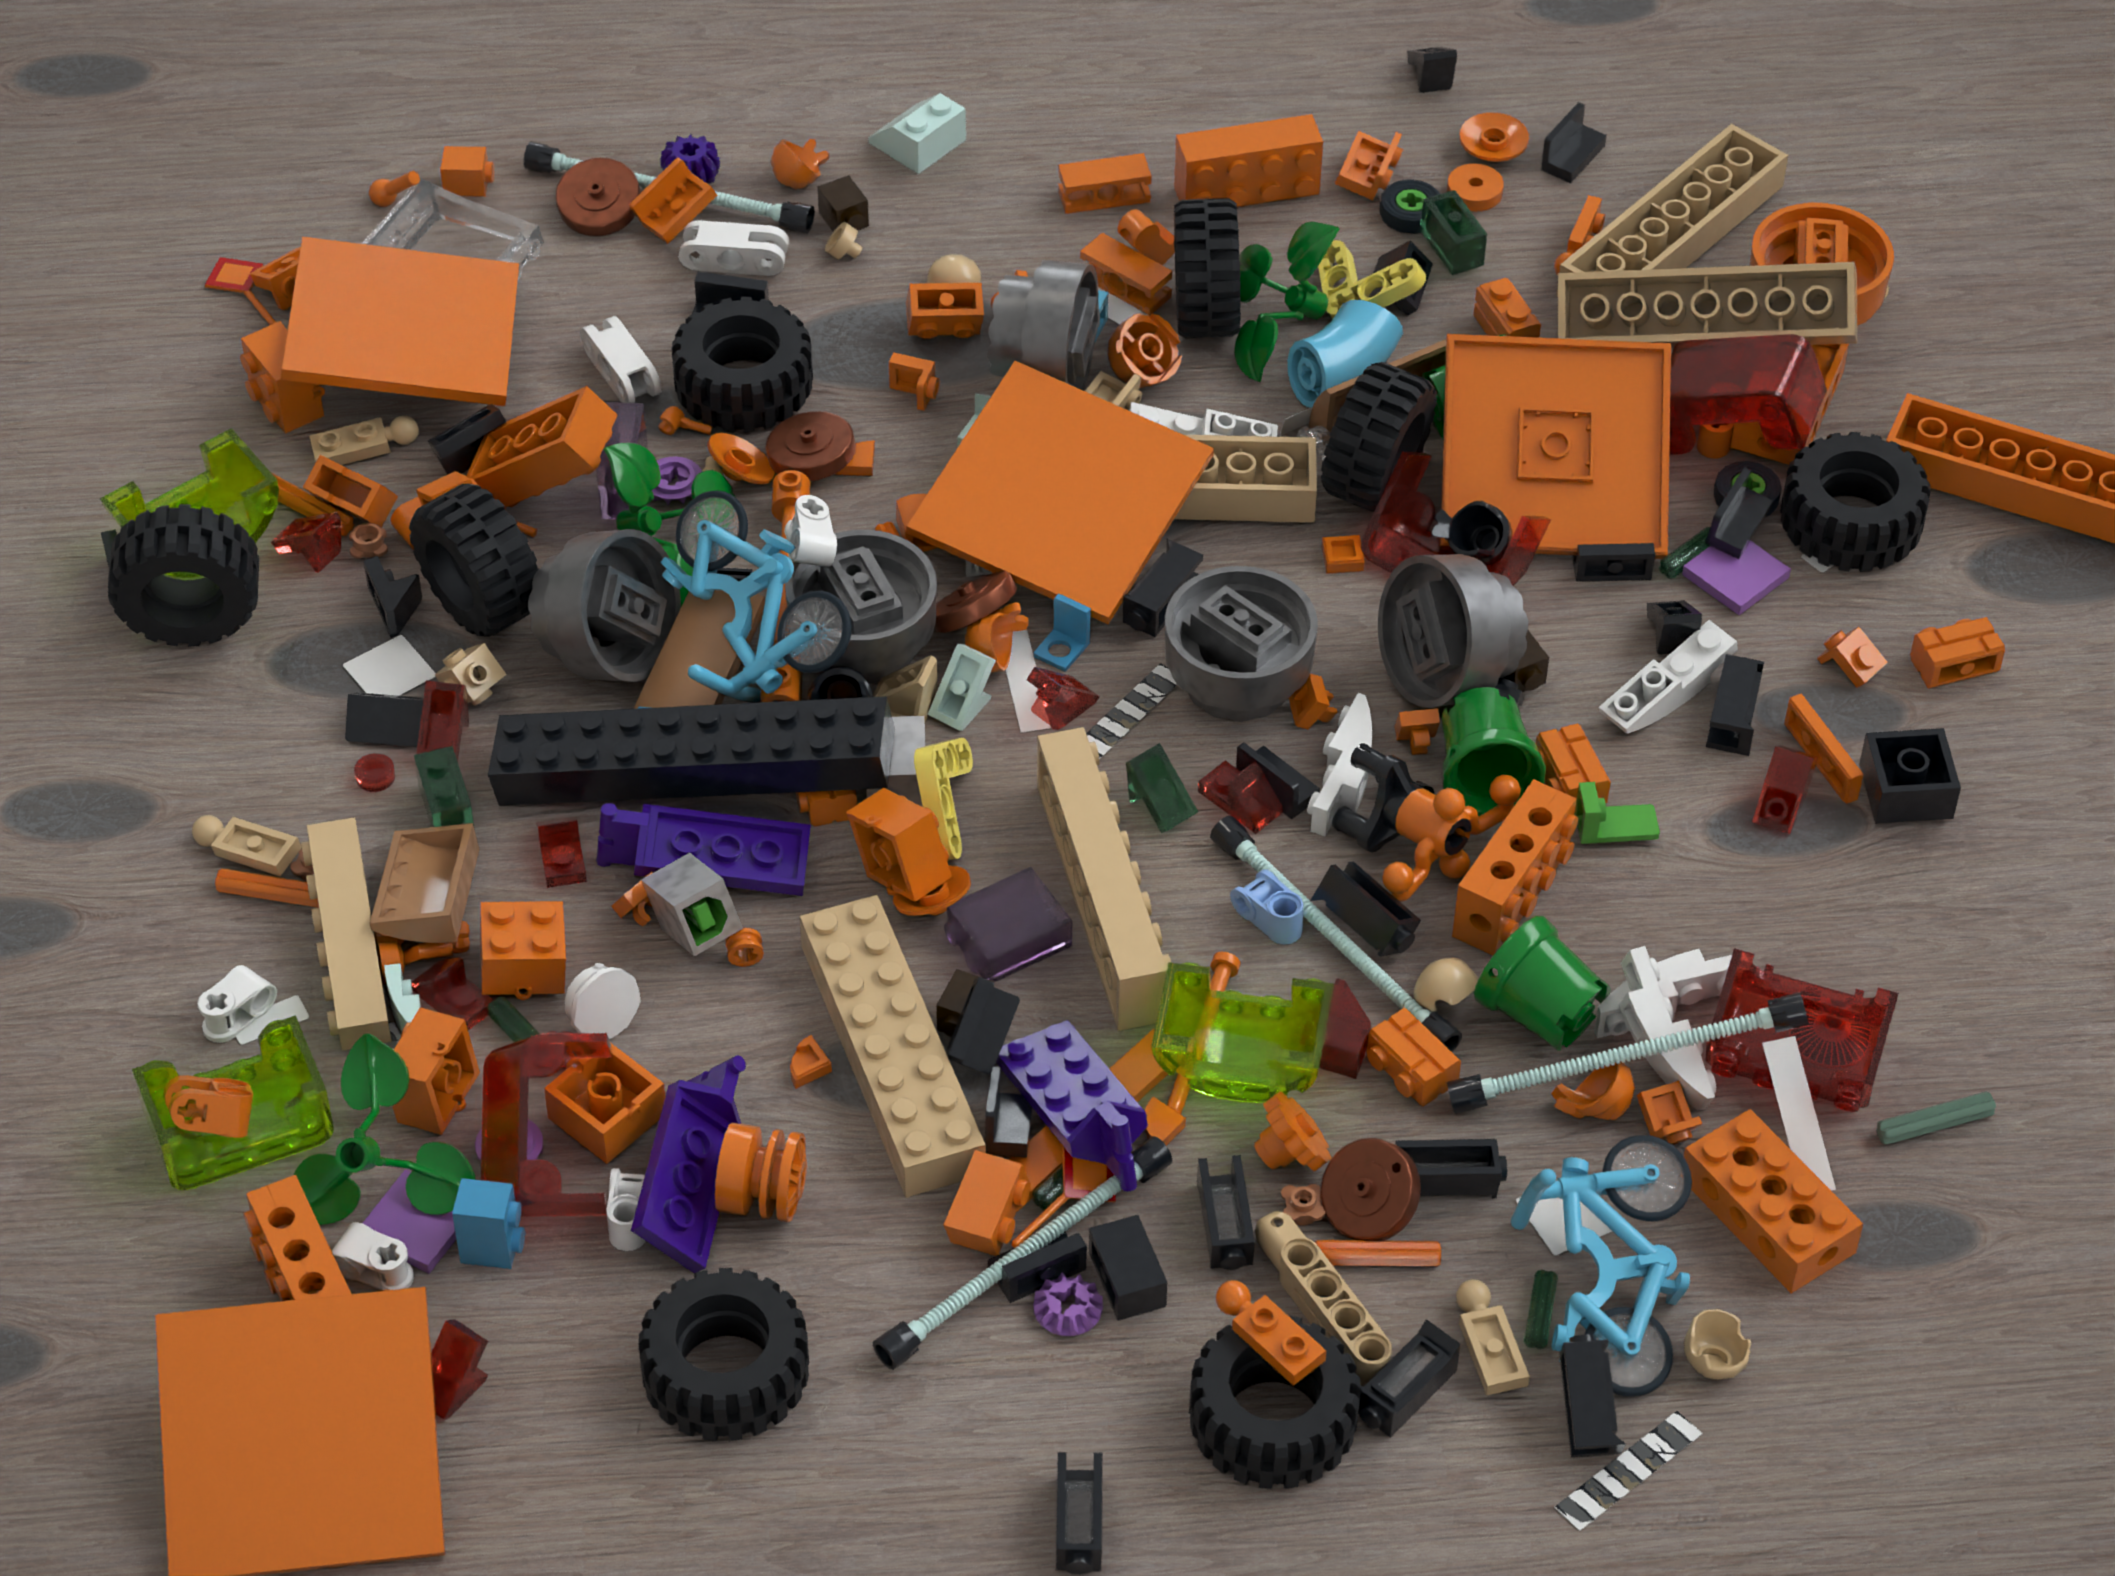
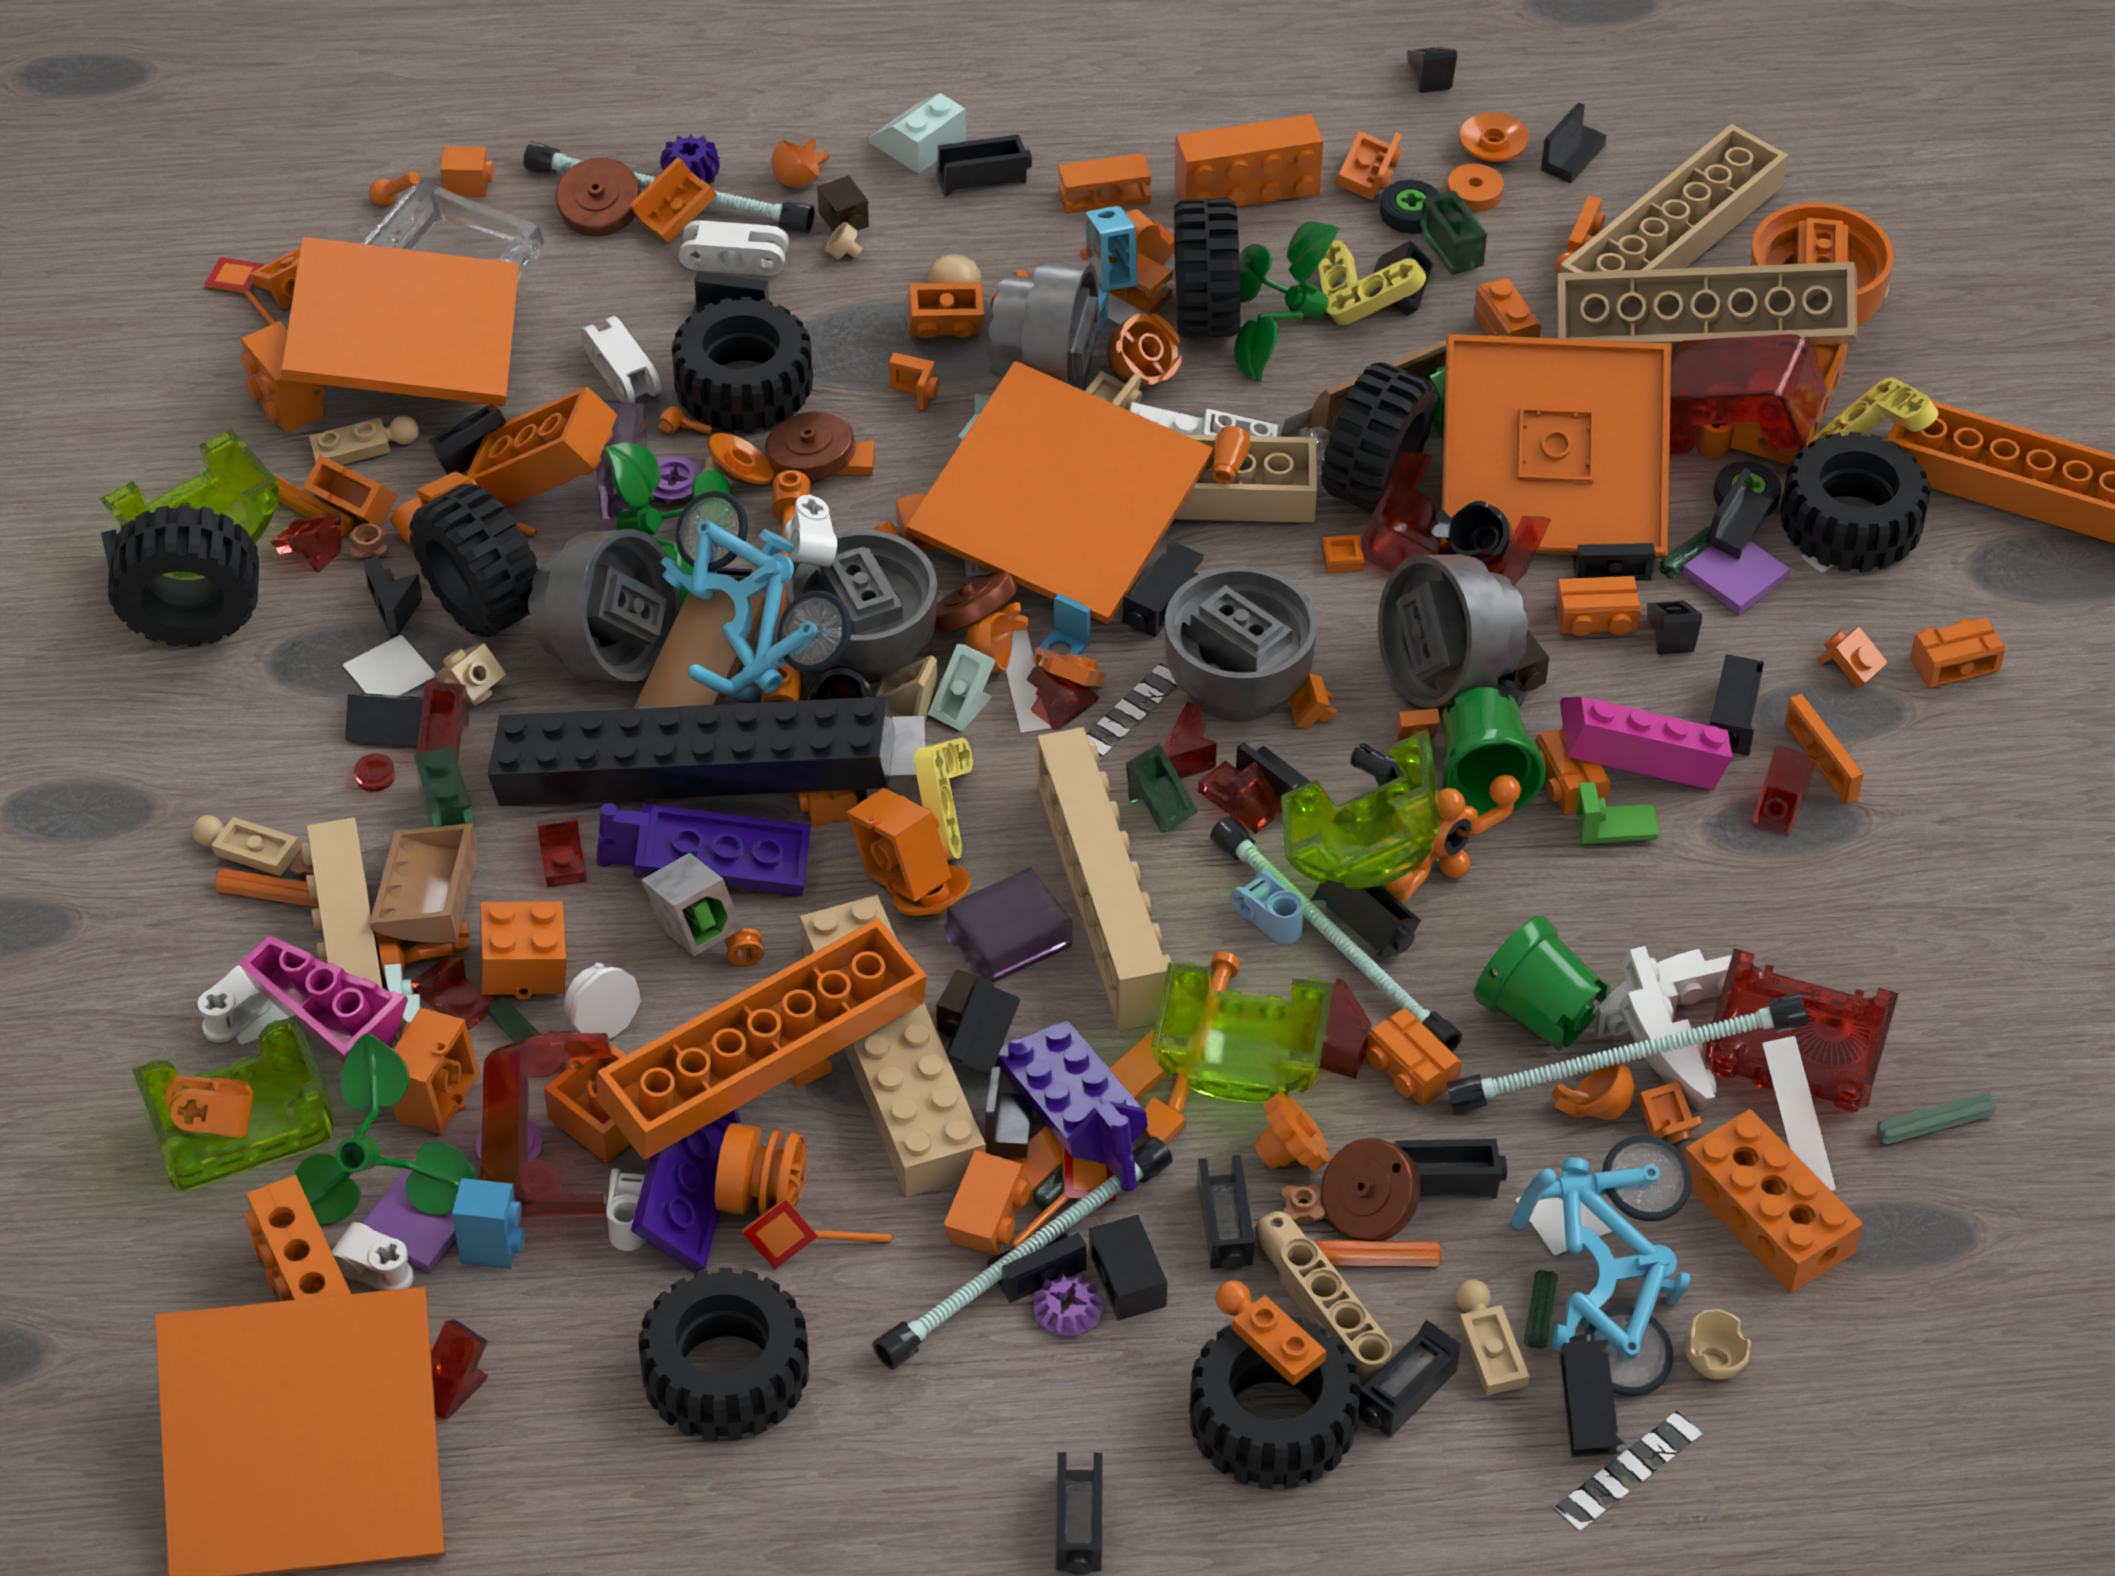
orange tile [611,872,653,926] -> none
medium azure brick [1287,300,1403,408] -> none
white slope [1307,693,1372,837] -> none
tan hair [1414,957,1478,1012] -> none
orange brick [1452,779,1578,956] -> none
white slope [1599,620,1738,734] -> none
black brick [1859,728,1961,824] -> none
none -> dark pink wedge [239,935,408,1064]
none -> orange brick [596,918,927,1160]
none -> piece [742,1198,893,1270]
none -> black window [936,134,1032,198]
none -> orange wing [1033,646,1107,687]
none -> medium azure torso [1085,206,1137,292]
none -> clear red slope [1158,701,1217,784]
none -> orange cone [1212,426,1251,484]
none -> clear neon green cylinder [1281,730,1440,888]
none -> orange brick [1555,576,1640,636]
none -> dark pink wedge [1560,697,1733,790]
none -> light yellow beam [1812,377,1939,442]

